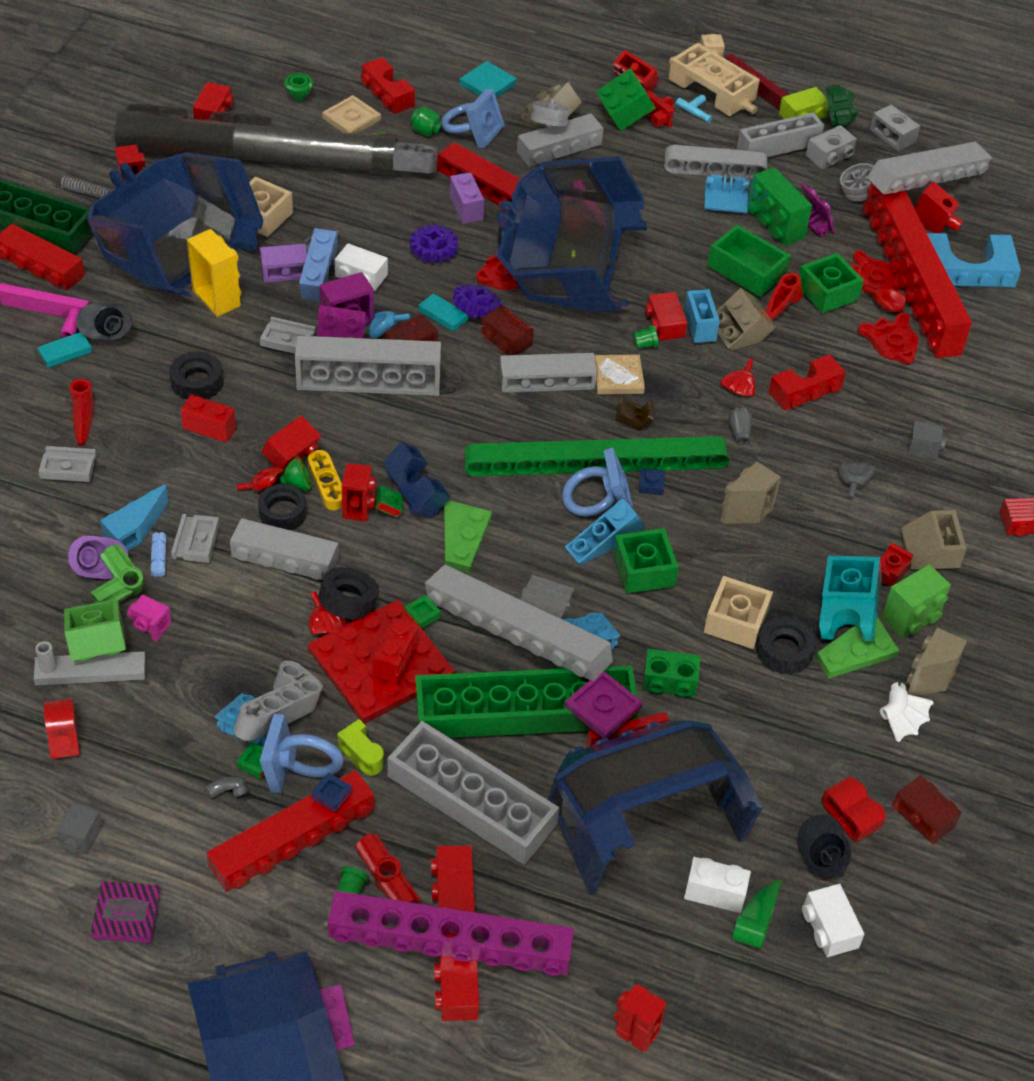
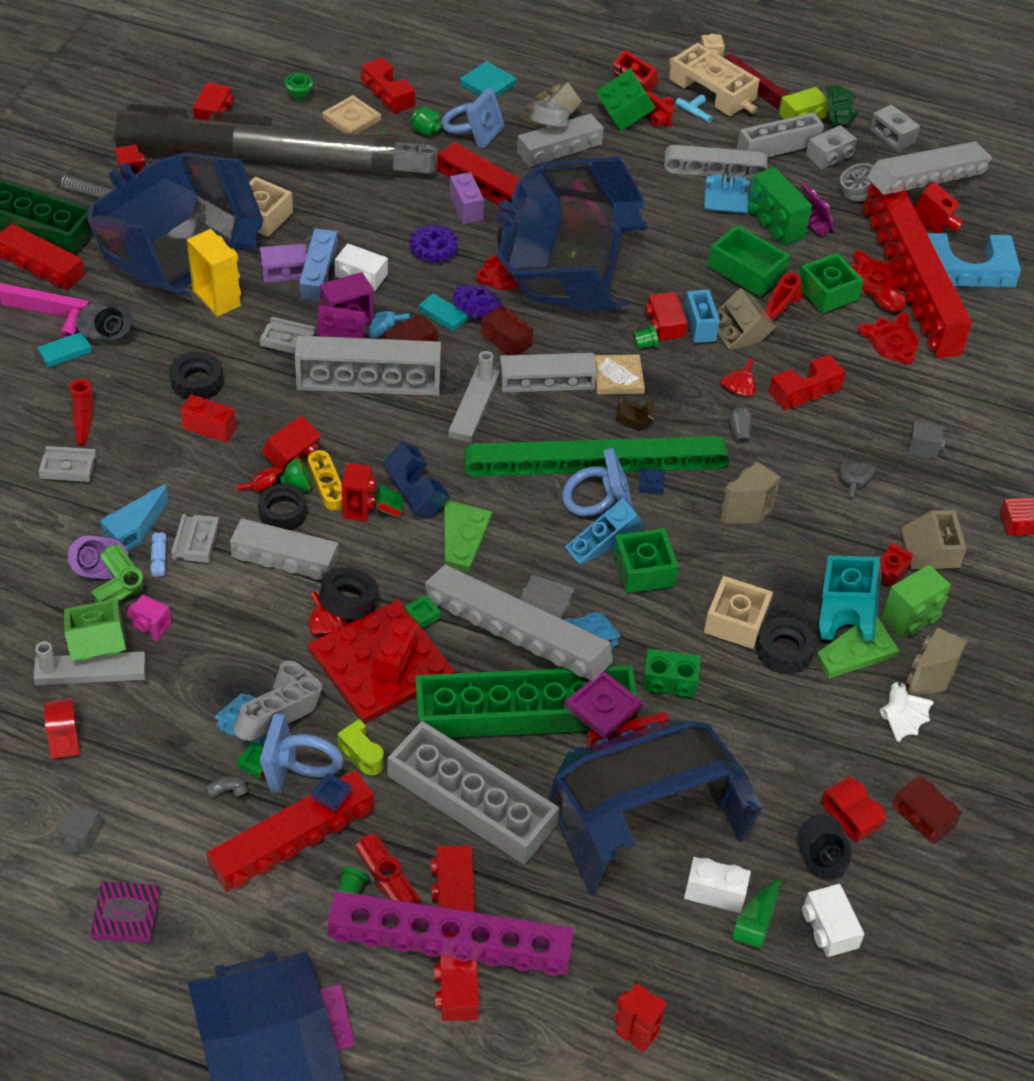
none -> light grey piece [448,351,500,443]

